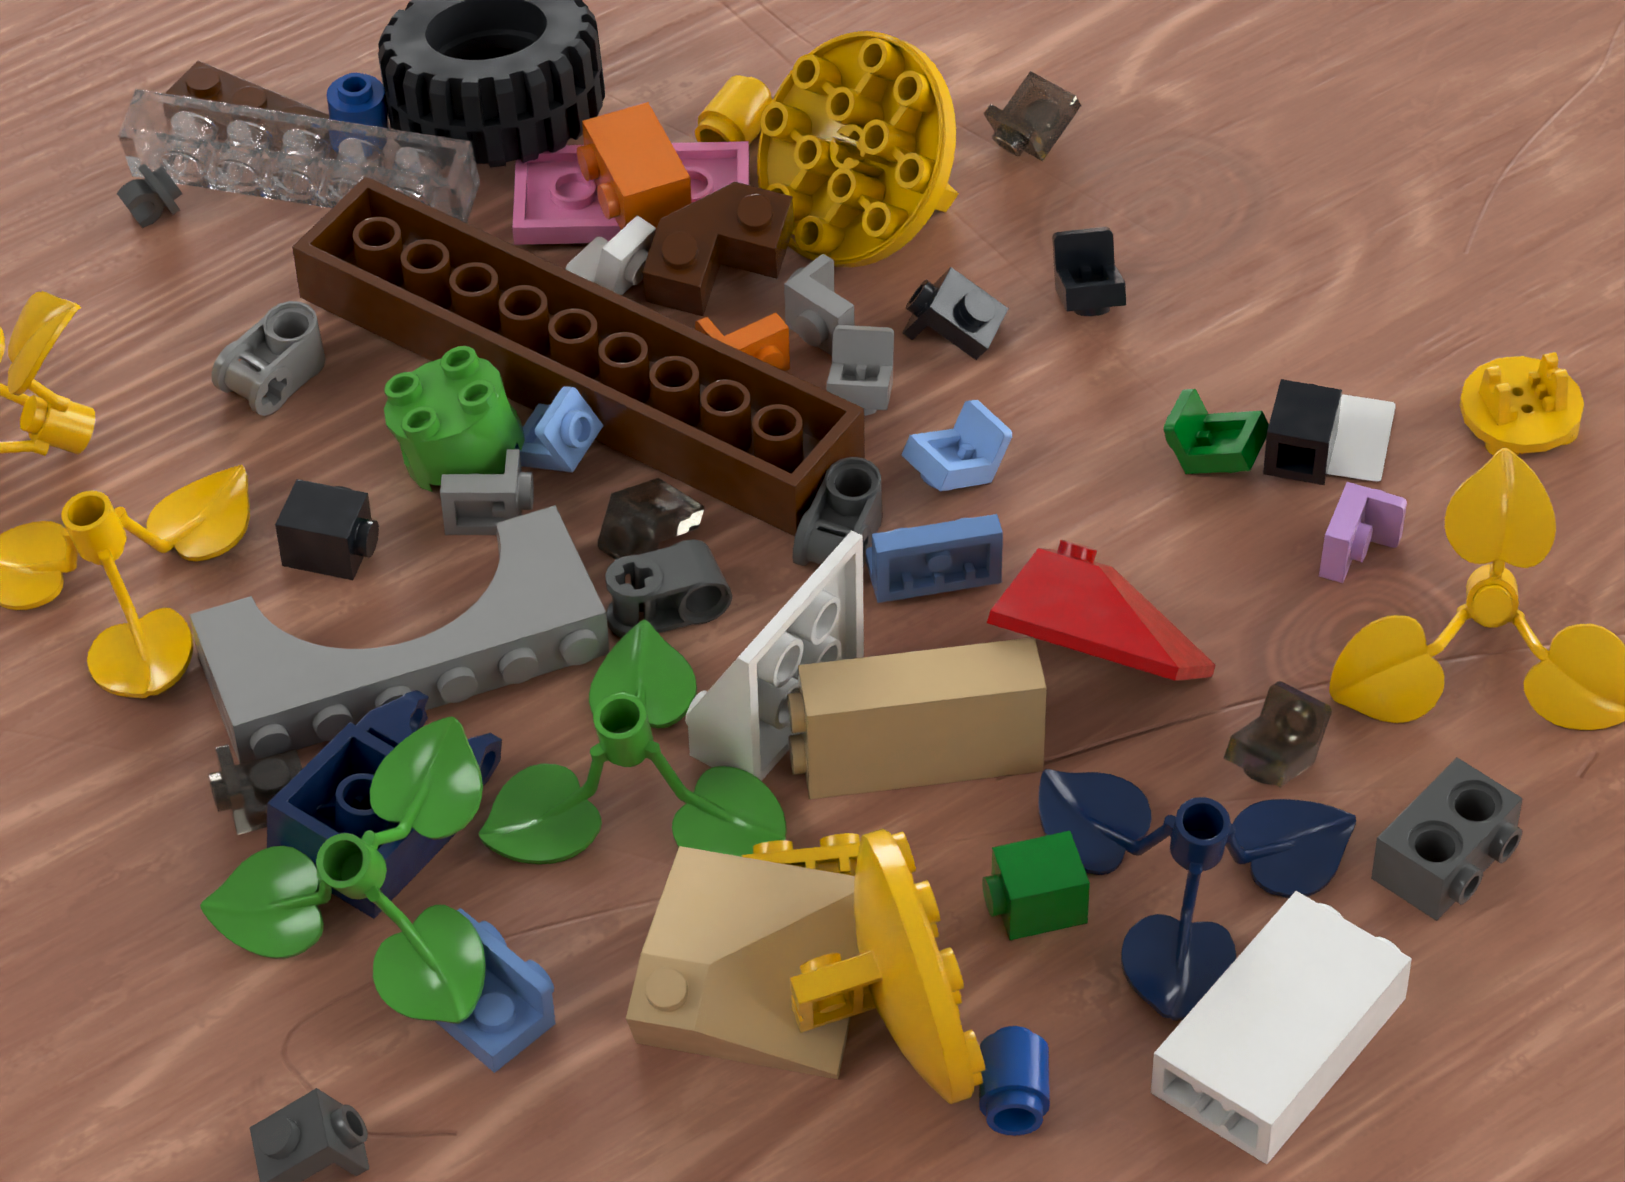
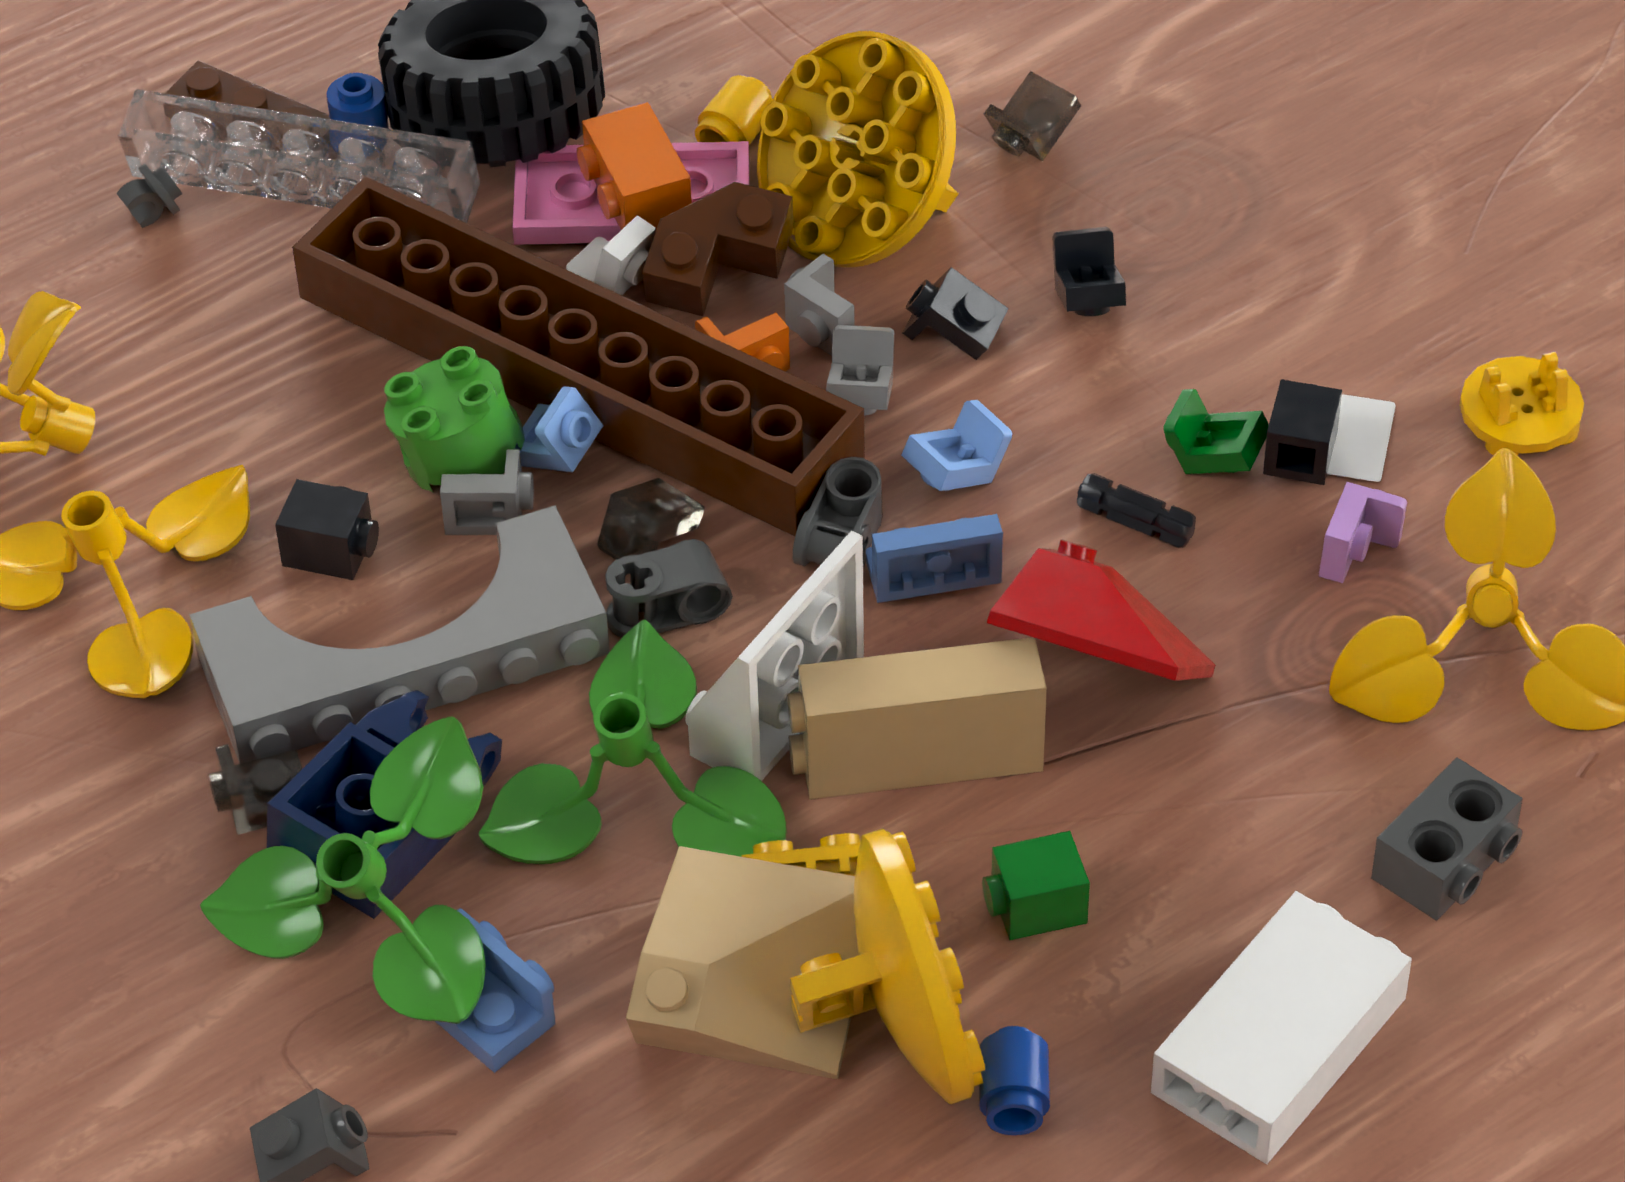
light grey piece [212,301,326,416] -> none
dark blue plant [1038,769,1356,1021] -> none
clear smoke bracket [1224,681,1332,788] -> none
none -> black axle [1077,473,1196,548]

